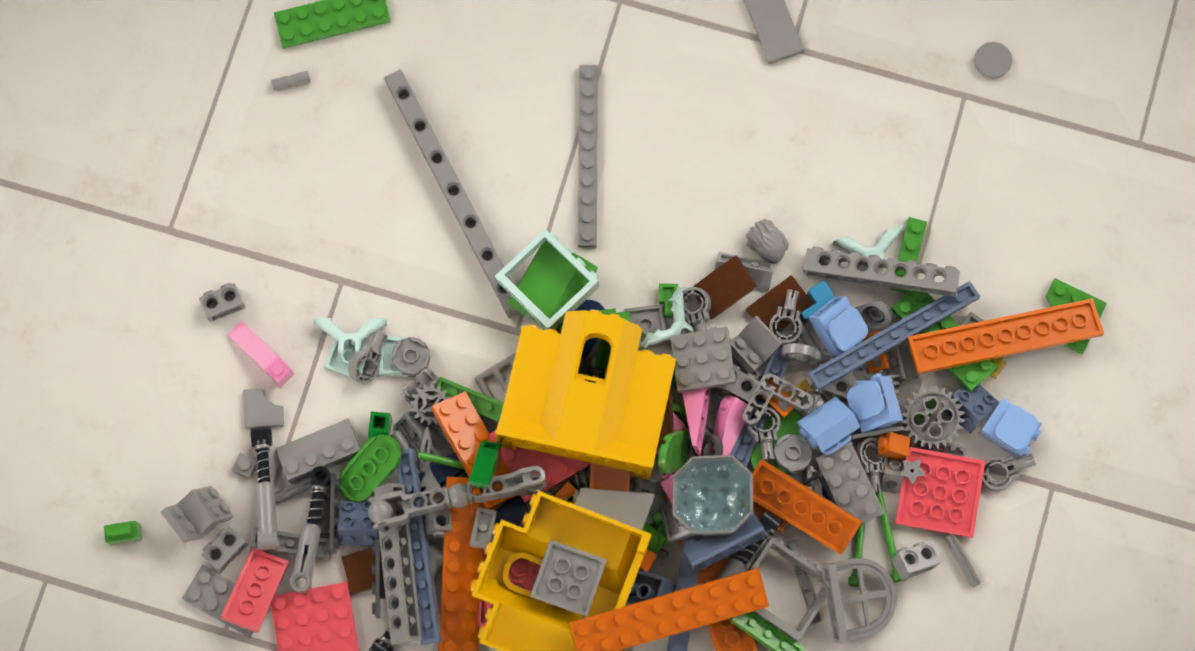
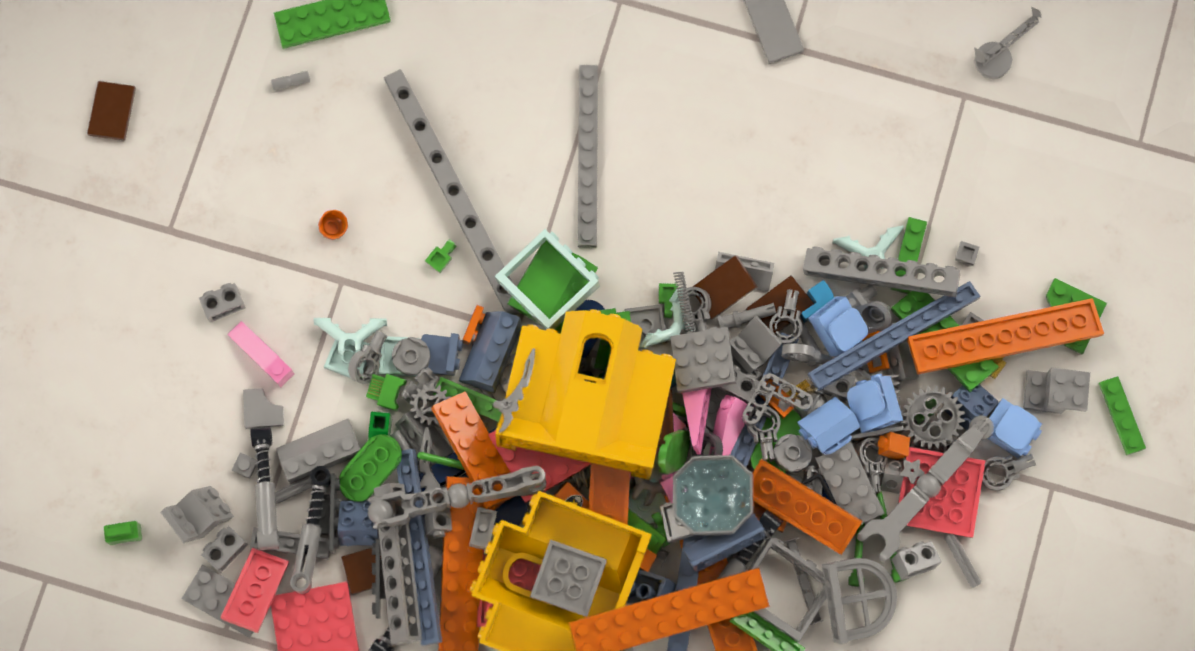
green slope [469,441,502,488] -> none
light grey slope [572,488,655,530] -> none
light grey hair [746,219,788,264] -> none
none -> reddish brown tile [87,81,136,141]
none -> orange hair [318,210,348,240]
none -> bright green piece [366,374,407,411]
none -> sand blue bracket [421,333,463,376]
none -> bright green plate [425,239,456,273]
none -> sand blue slope [459,311,522,393]
none -> orange piece [462,305,485,345]
none -> light grey piece [493,348,535,433]
none -> light grey piece [673,272,696,334]
none -> light grey pin [717,303,777,328]
none -> light grey axle [846,285,877,308]
none -> light grey piece [857,415,994,562]
none -> light grey plate [955,241,979,266]
none -> light grey piece [974,7,1041,66]
none -> light grey bracket [1023,368,1090,414]
none -> bright green plate [1099,376,1146,455]

